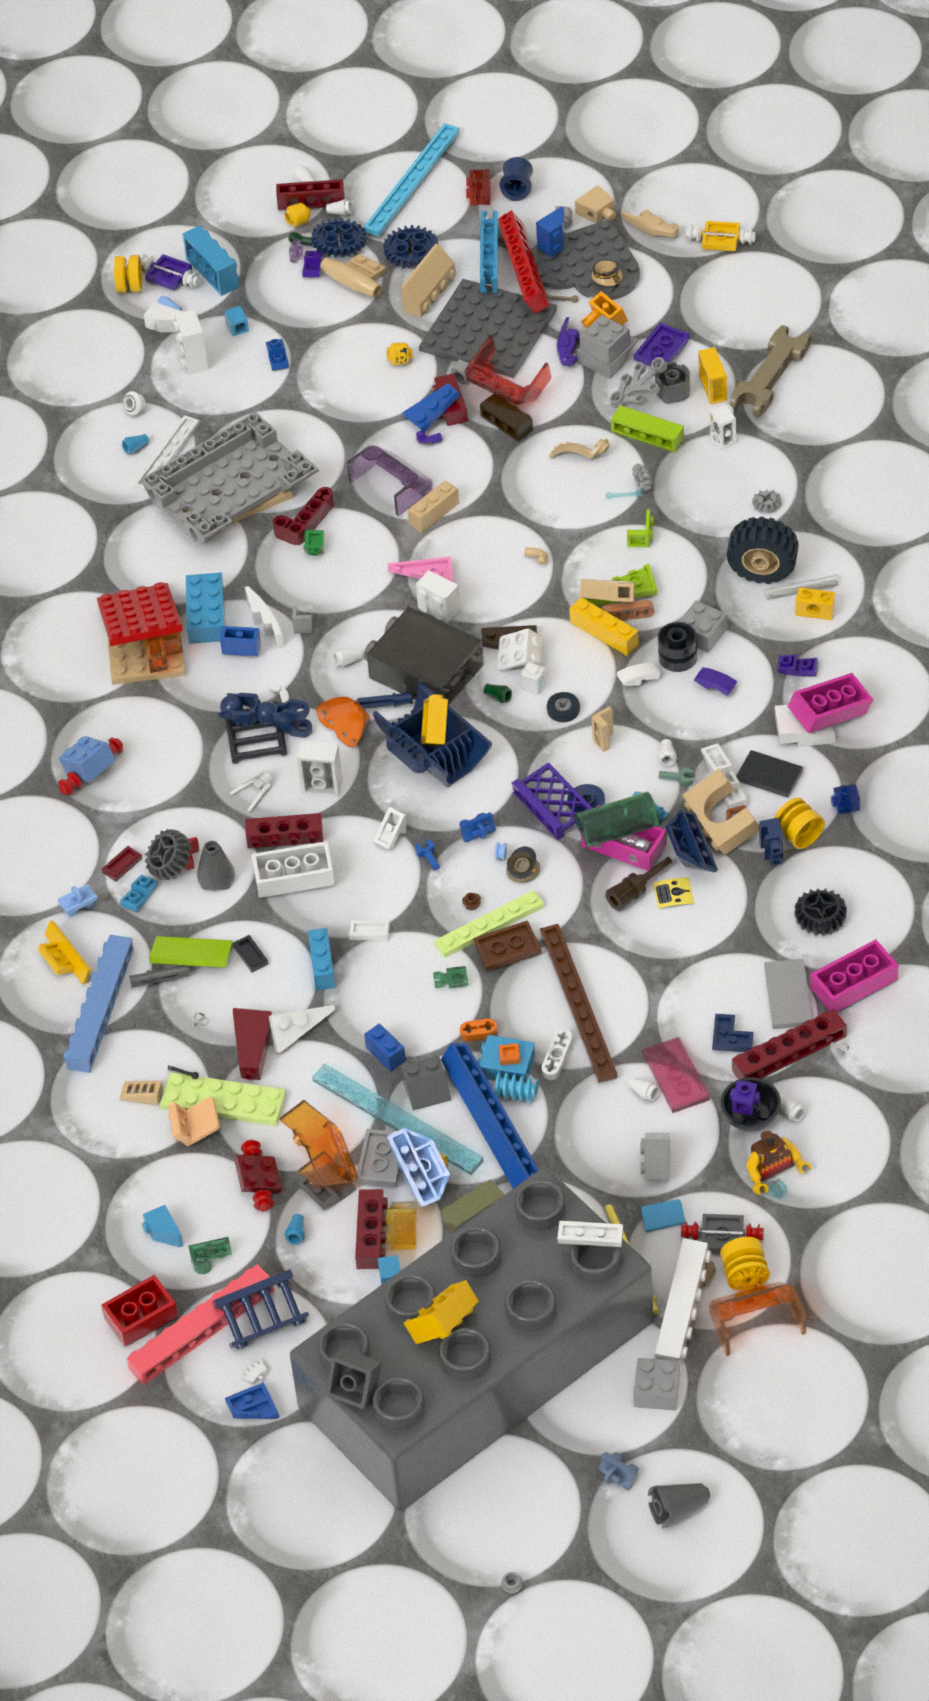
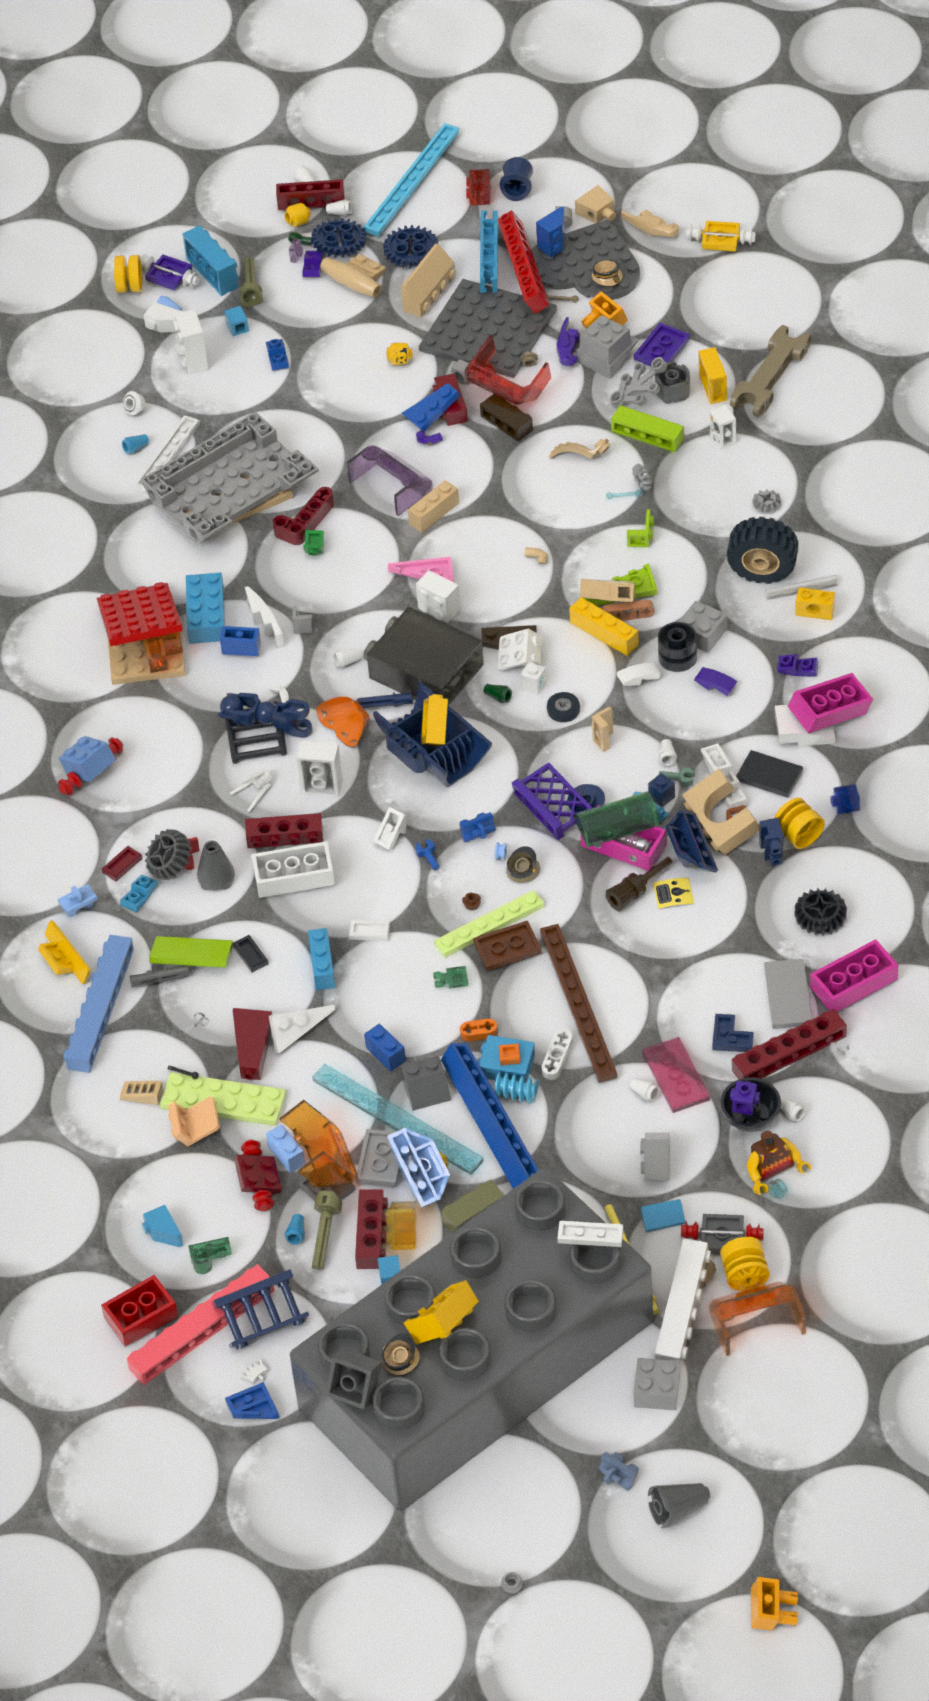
none -> olive piece [240,257,263,308]
none -> light blue brick [266,1125,305,1173]
none -> olive piece [312,1190,343,1270]
none -> tan piece [382,1334,420,1375]
none -> dark tan plate [520,351,538,367]
none -> dark blue brick [648,773,675,807]
none -> light orange brick [751,1577,798,1631]

